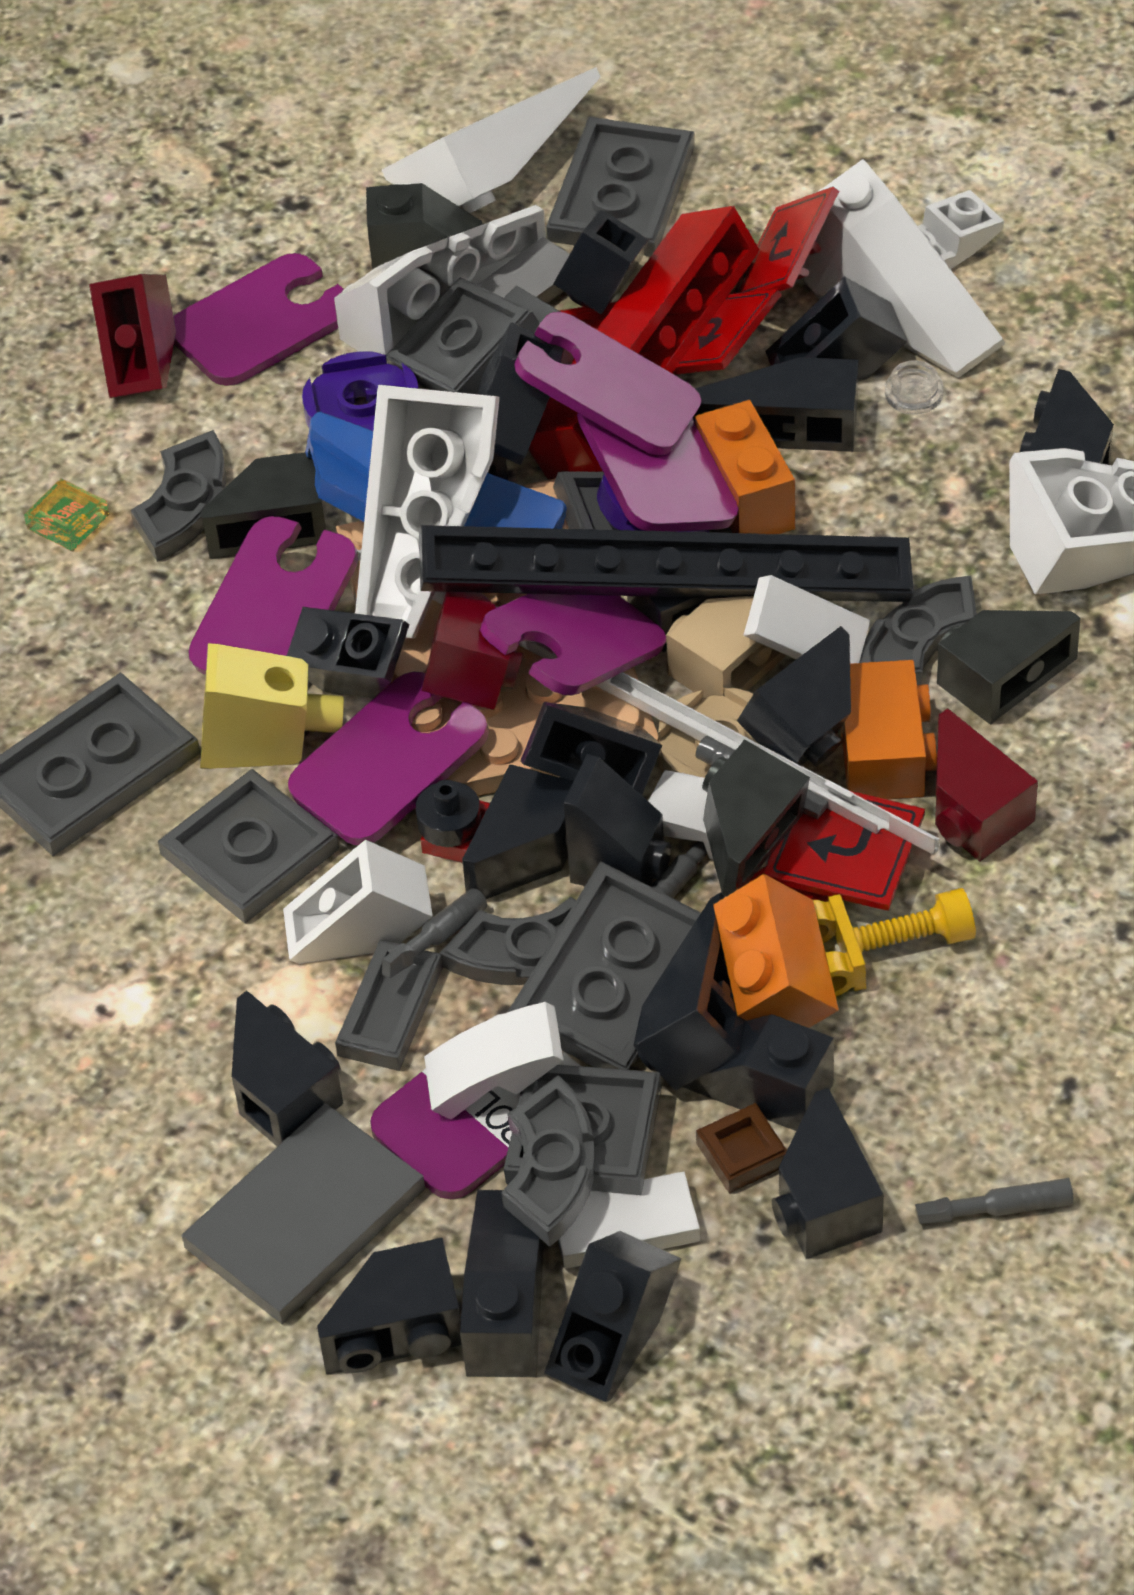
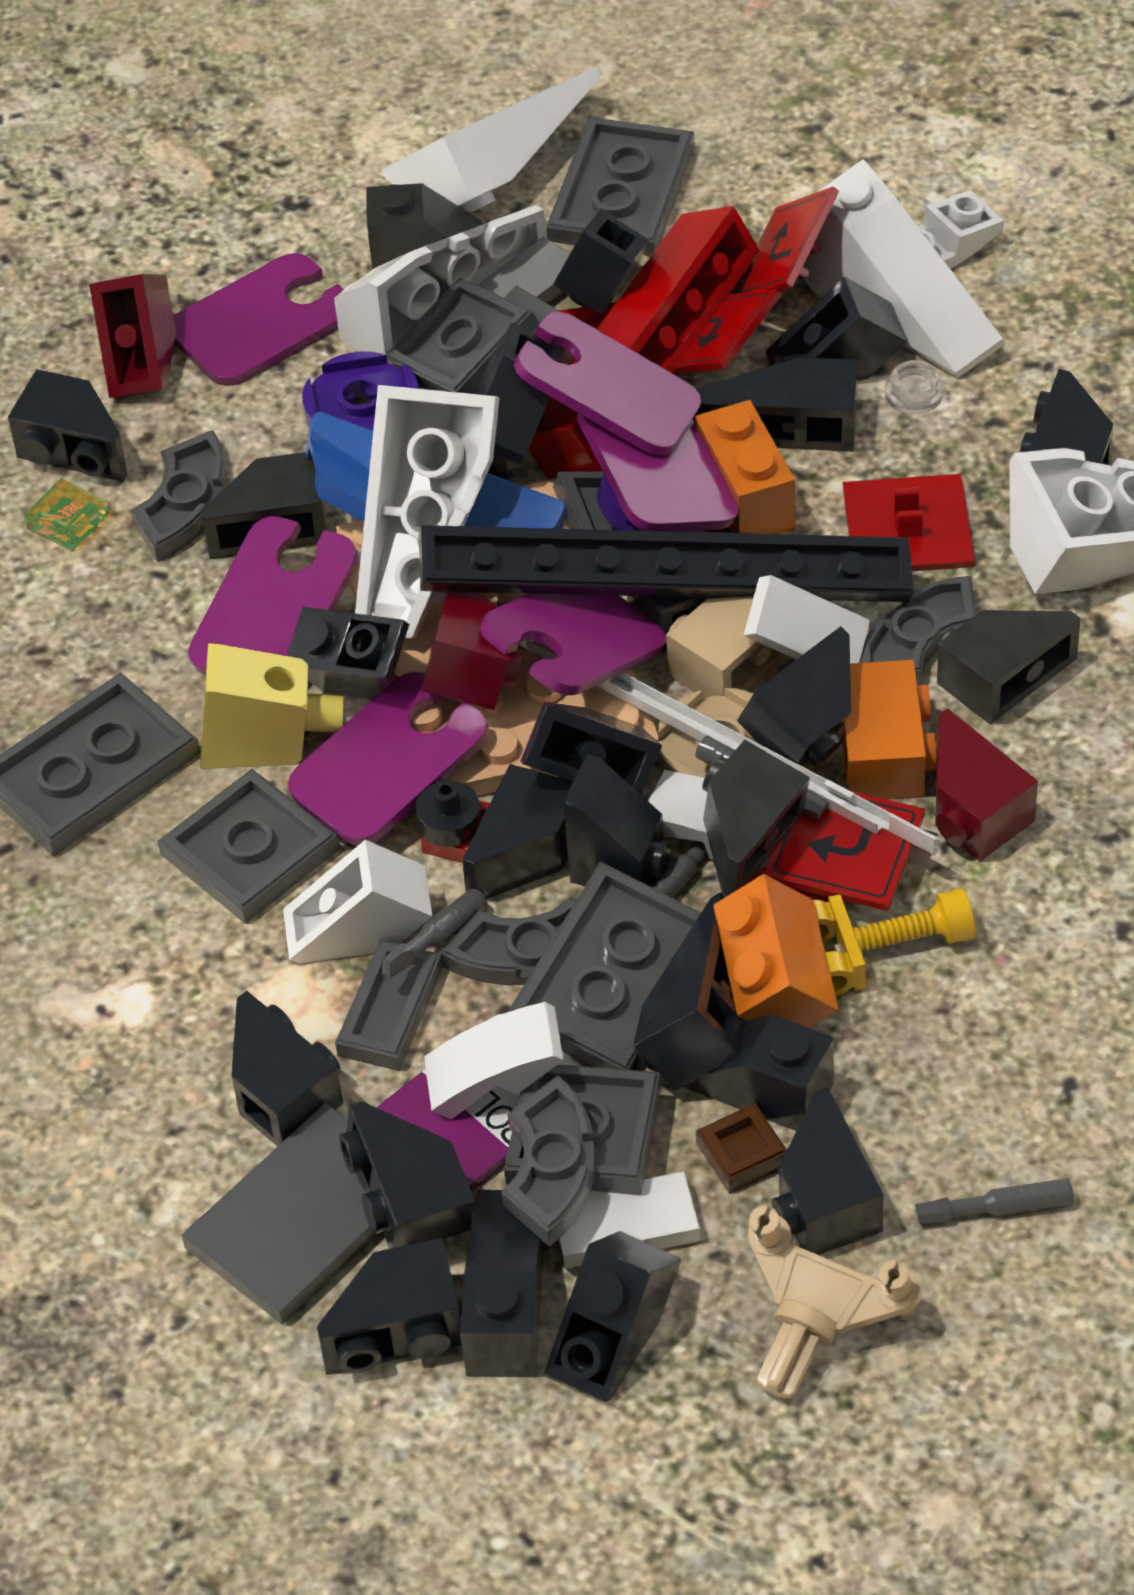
none -> black slope [8,369,128,482]
none -> black slope [339,1101,475,1249]
none -> tan axle [747,1205,921,1399]
none -> red piece [842,474,975,572]

